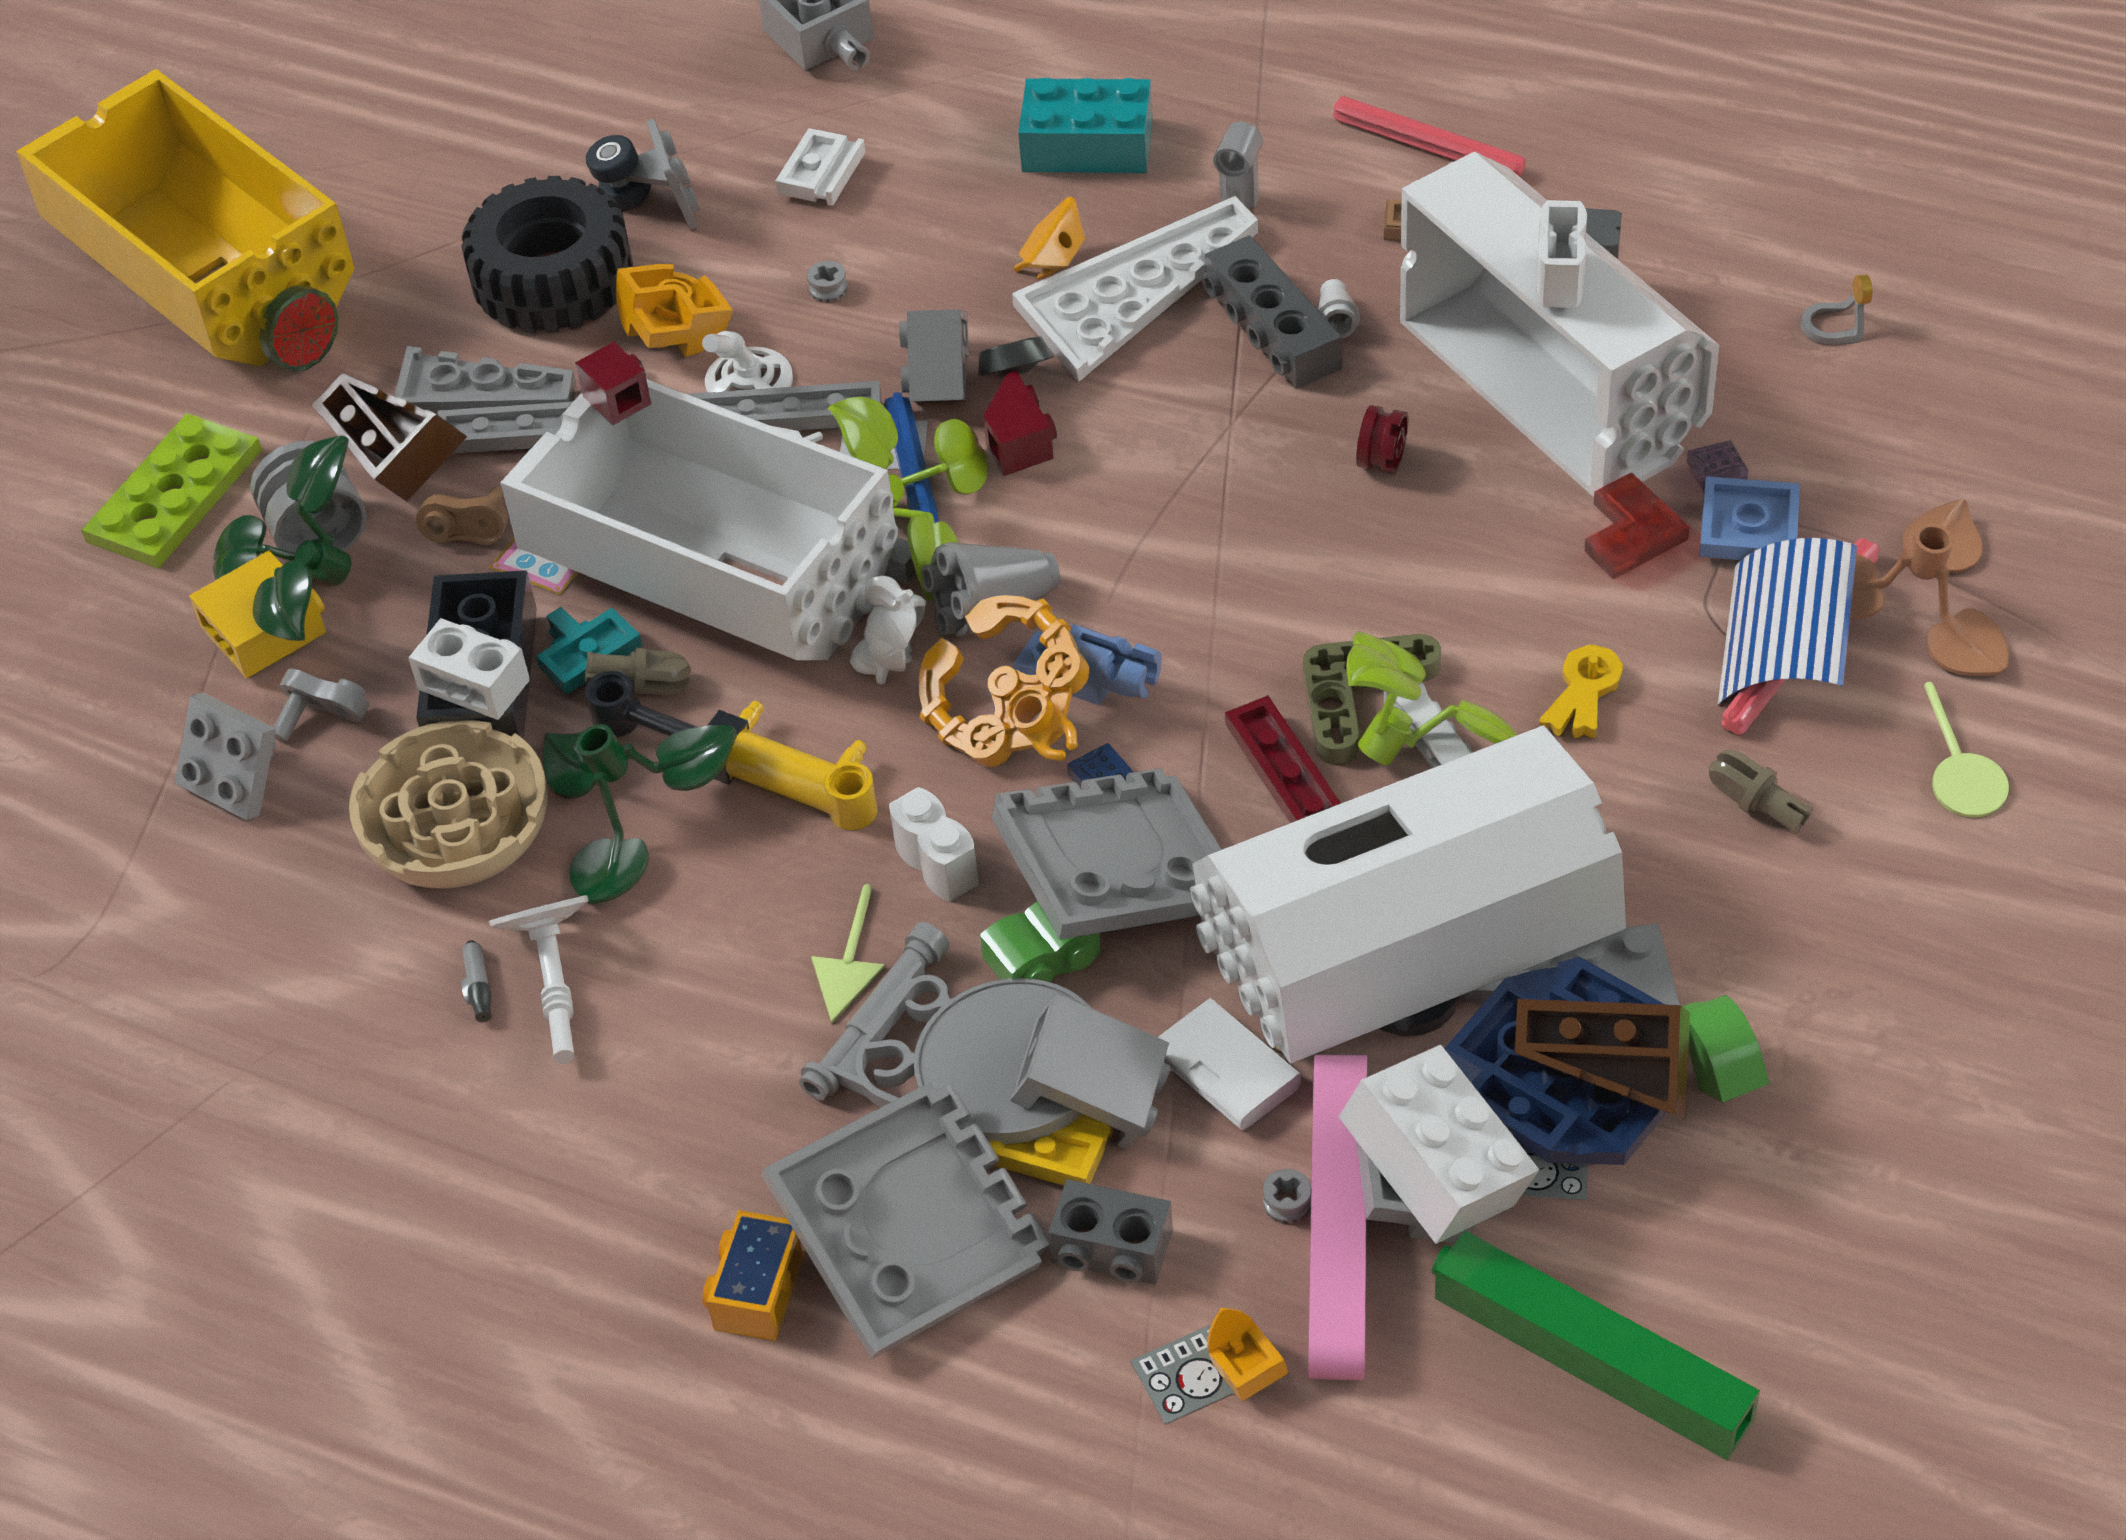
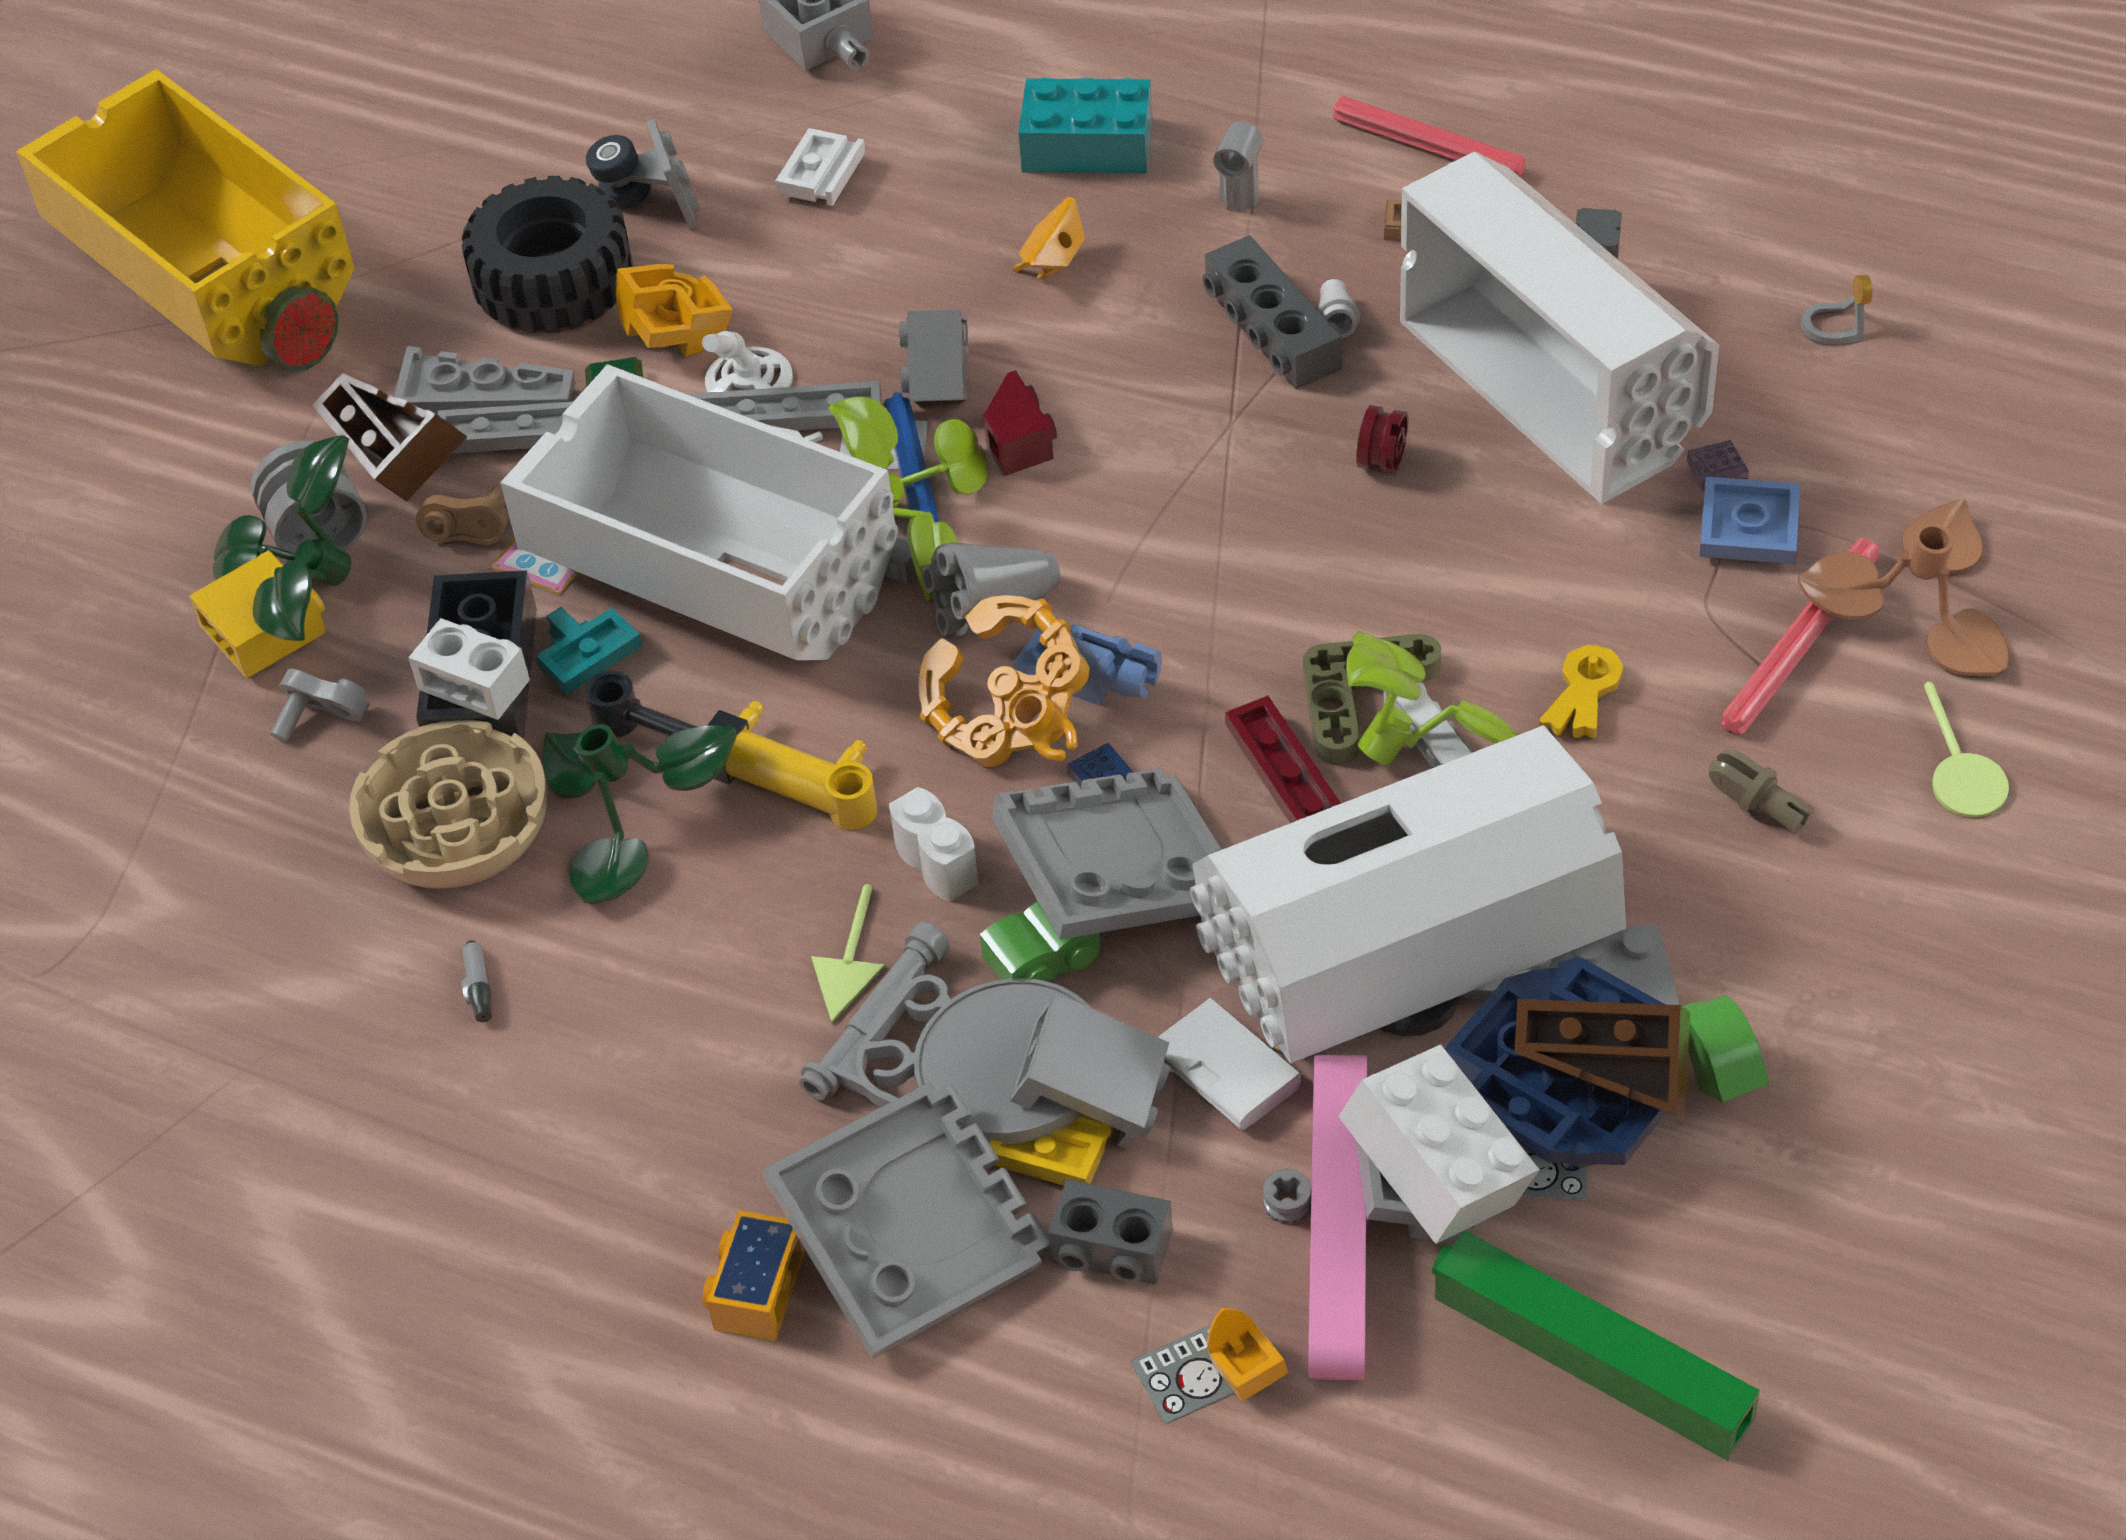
lime plate [81,413,262,569] -> none
light grey plate [174,692,276,820] -> none
white dish [489,895,589,1064] -> none
dark red brick [575,341,651,426] -> none
dark tan arm [585,647,691,695] -> none
light grey bush [807,261,848,303] -> none
white hair [850,575,926,685] -> none
pearl dark grey hat [978,336,1054,377] -> none
white wing [1012,196,1258,382] -> none
white brick [1536,200,1587,308] -> none
clear red plate [1585,472,1690,579] -> none
sticker [1718,538,1857,705] -> none

